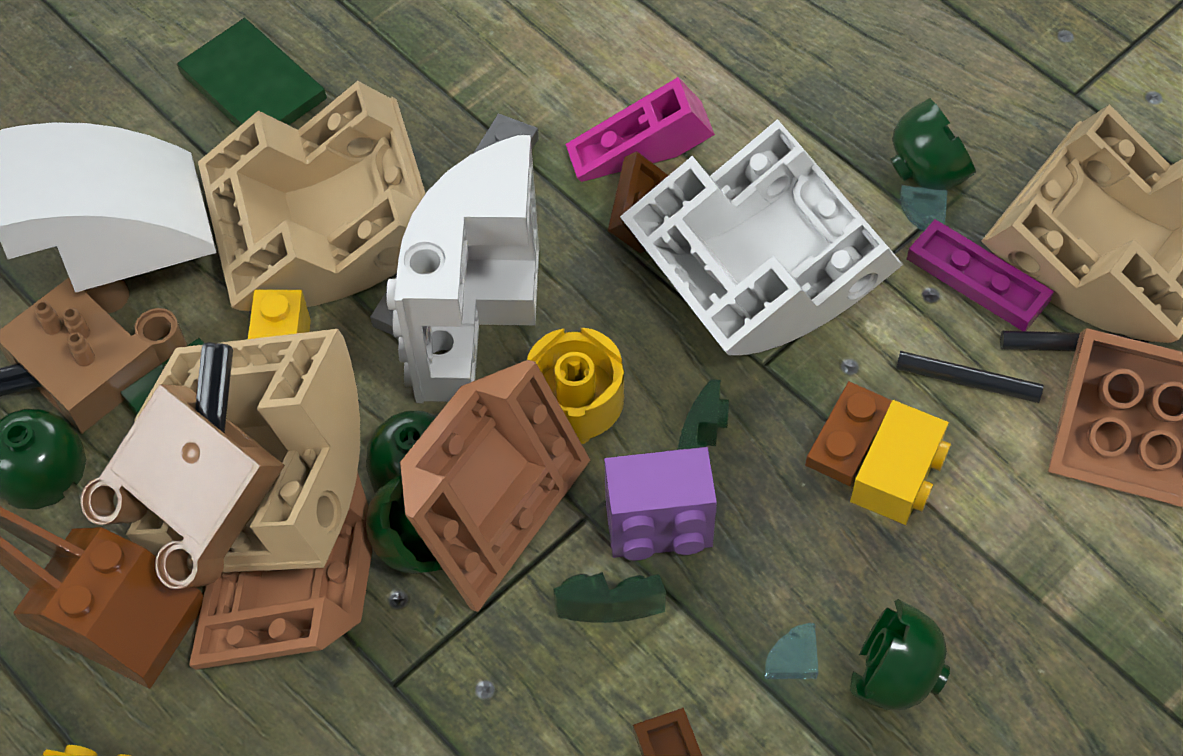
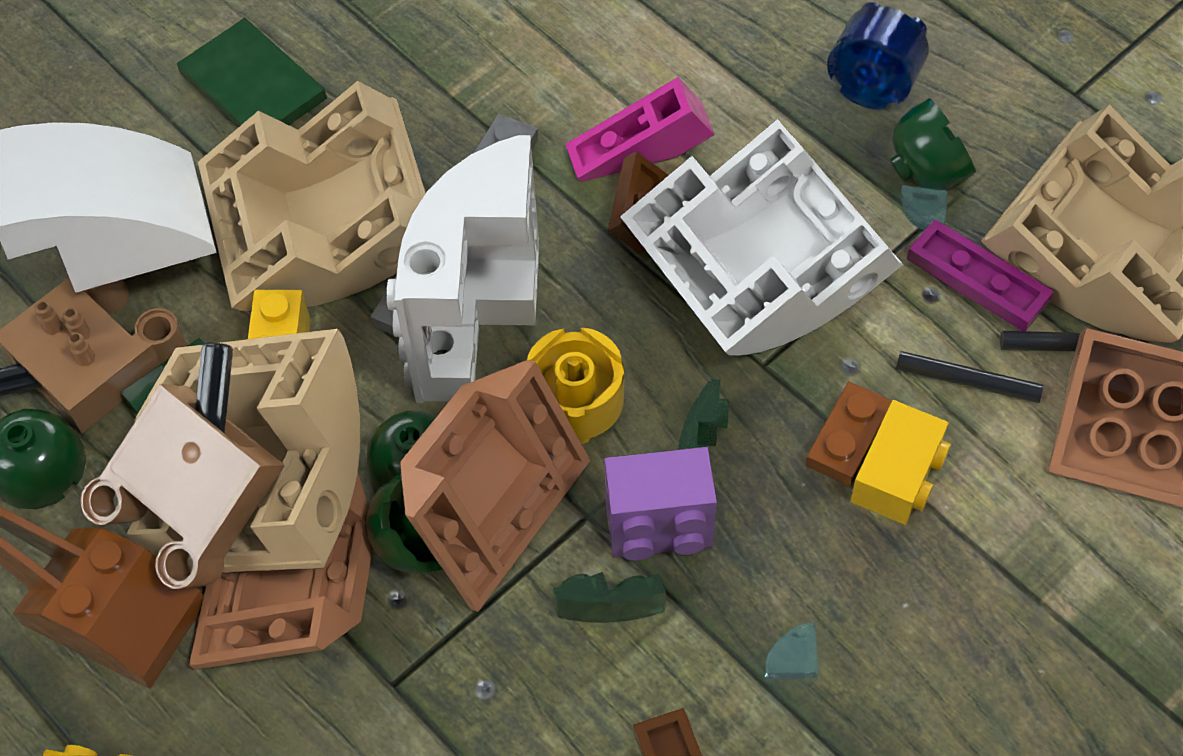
dark green cylinder [850,599,950,710] -> none
none -> clear blue brick [827,2,929,109]

